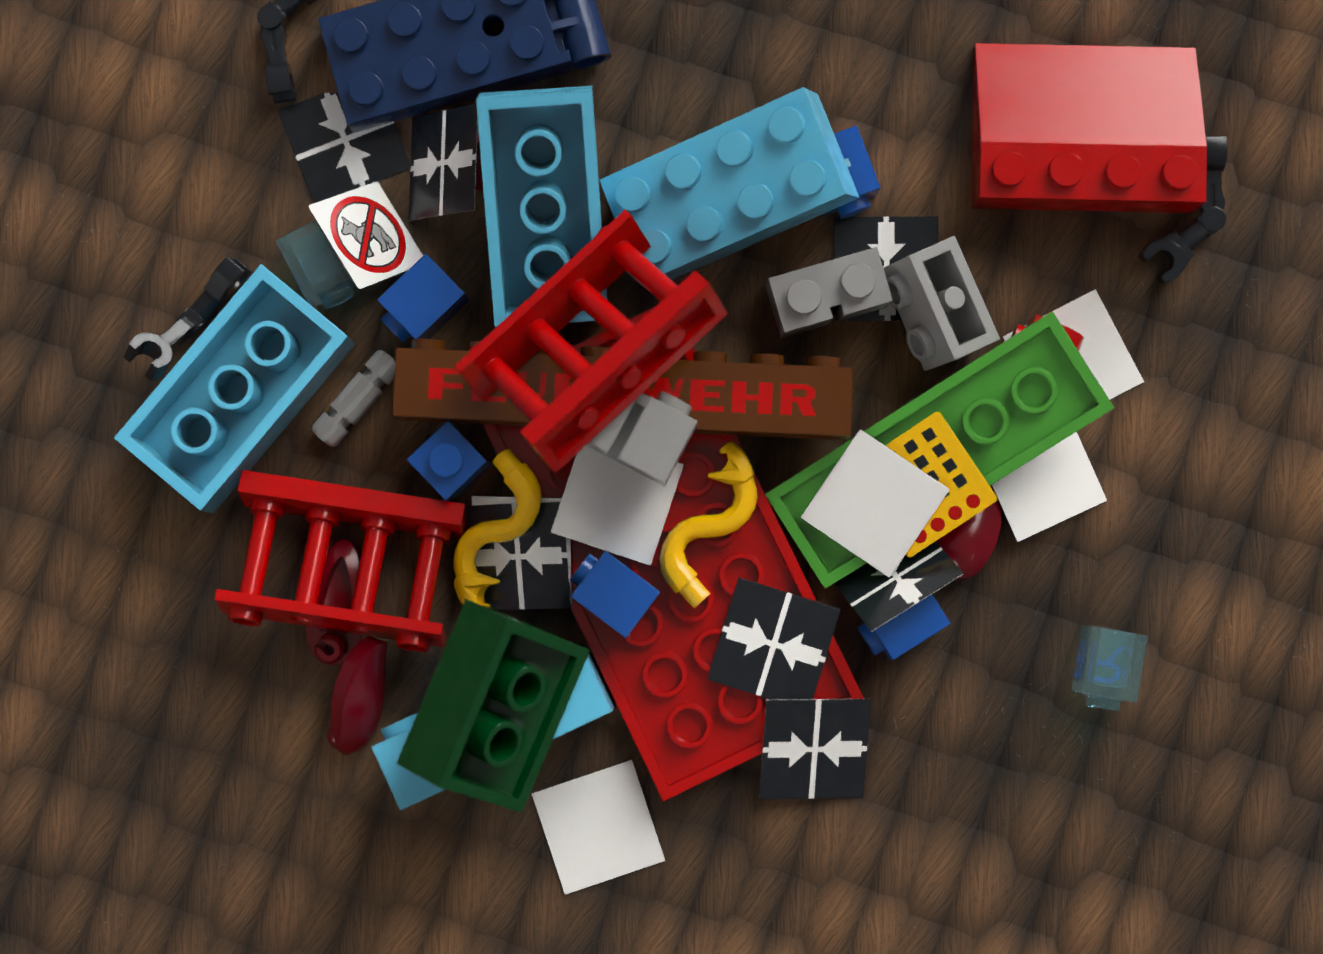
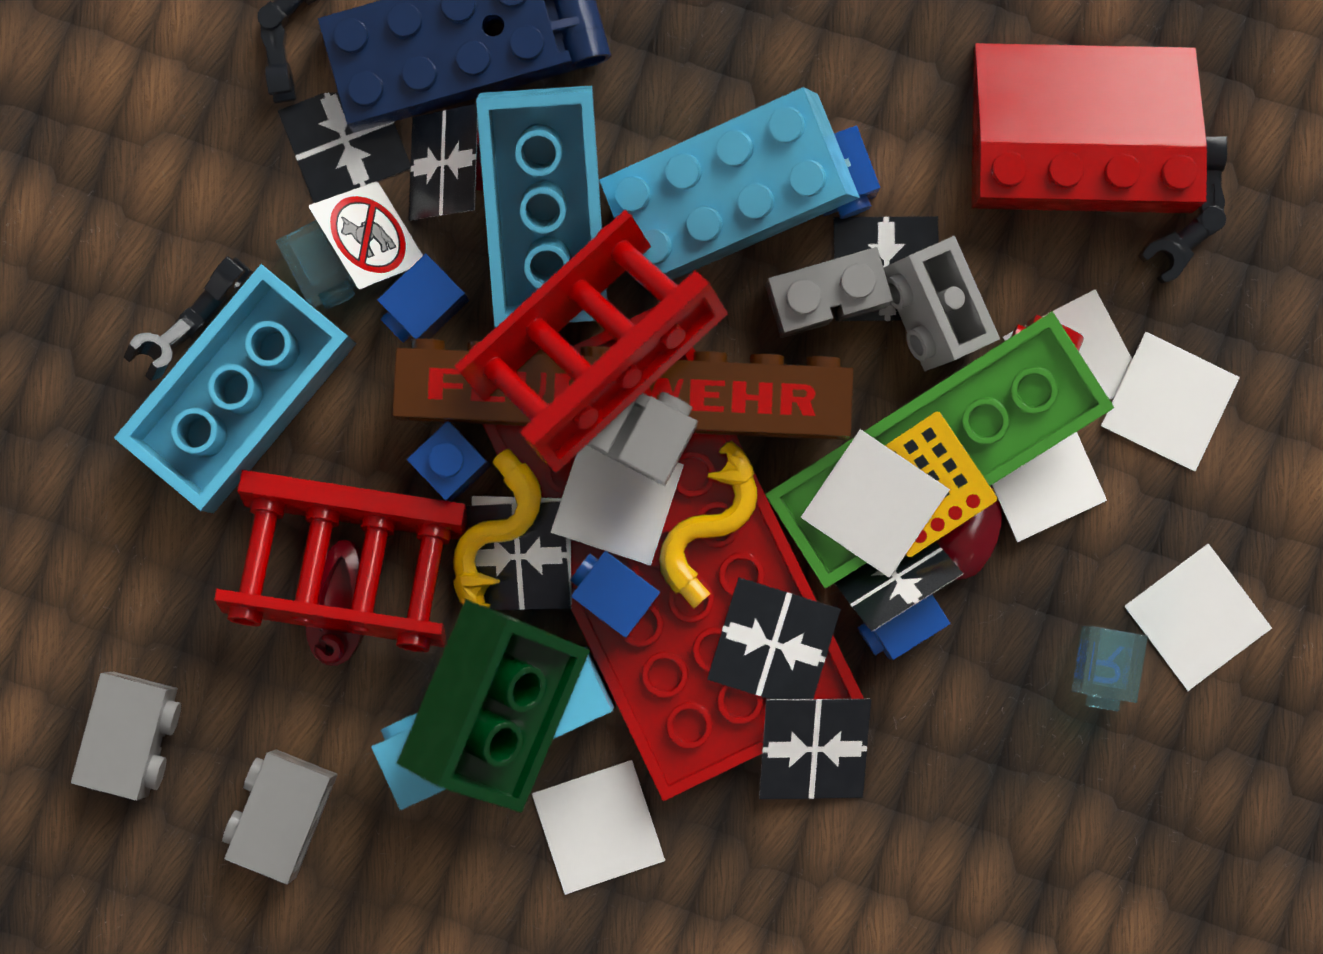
light grey axle [312,350,395,447] -> none
dark red arm [327,636,388,755] -> none
none -> light grey piece [71,671,181,801]
none -> light grey brick [222,749,338,884]
none -> white sticker [1101,332,1240,471]
none -> white sticker [1124,543,1272,691]

